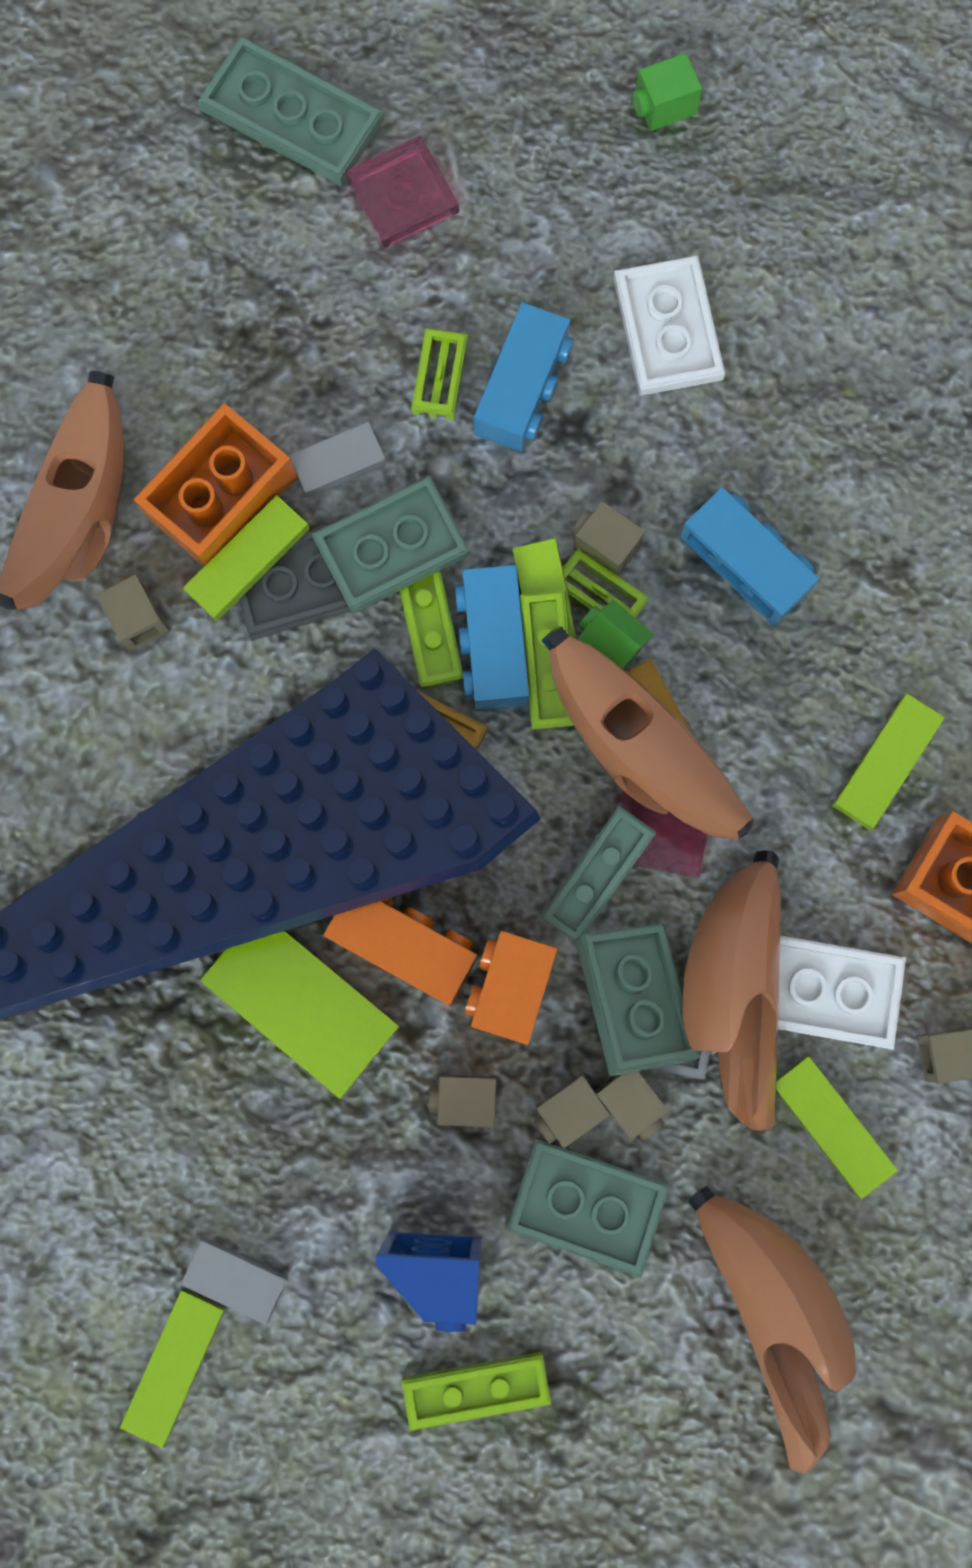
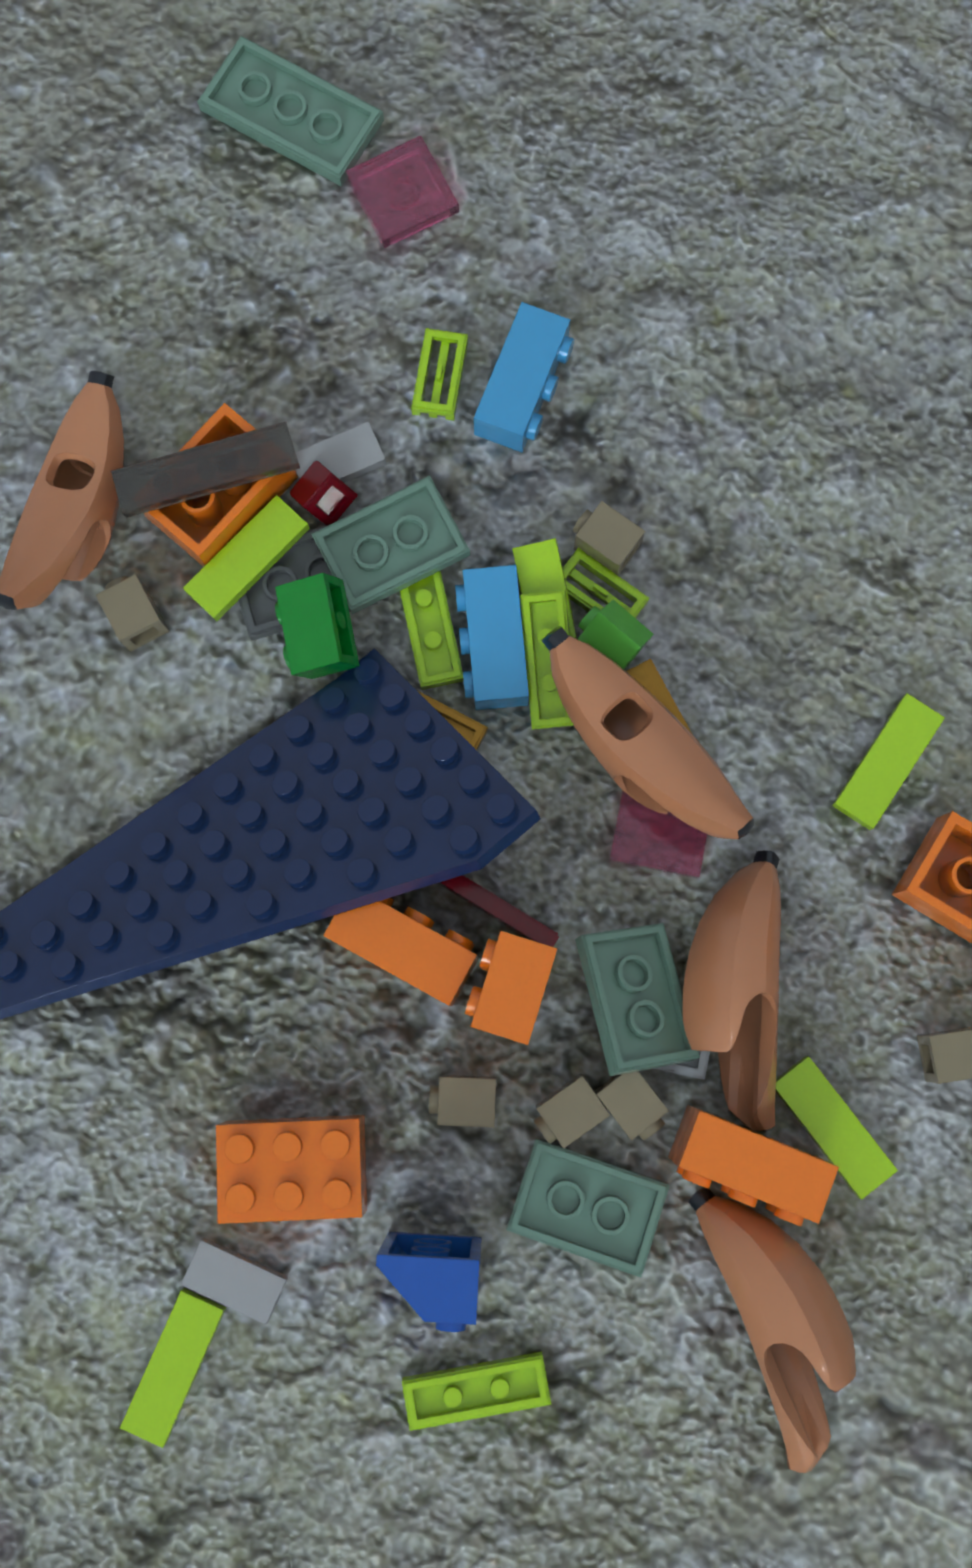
lime tile [200,930,400,1099] -> none
sand green tile [540,805,657,943] -> none
white tile [613,255,725,396] -> none
bright green brick [632,53,703,131] -> none
dark azure brick [680,487,820,627] -> none
white tile [778,936,906,1050] -> none
none -> clear smoke tile [111,421,300,518]
none -> orange brick [216,1115,367,1224]
none -> green brick [275,573,360,679]
none -> dark red slope [290,461,358,526]
none -> dark red tile [437,875,559,947]
none -> orange brick [668,1105,839,1226]

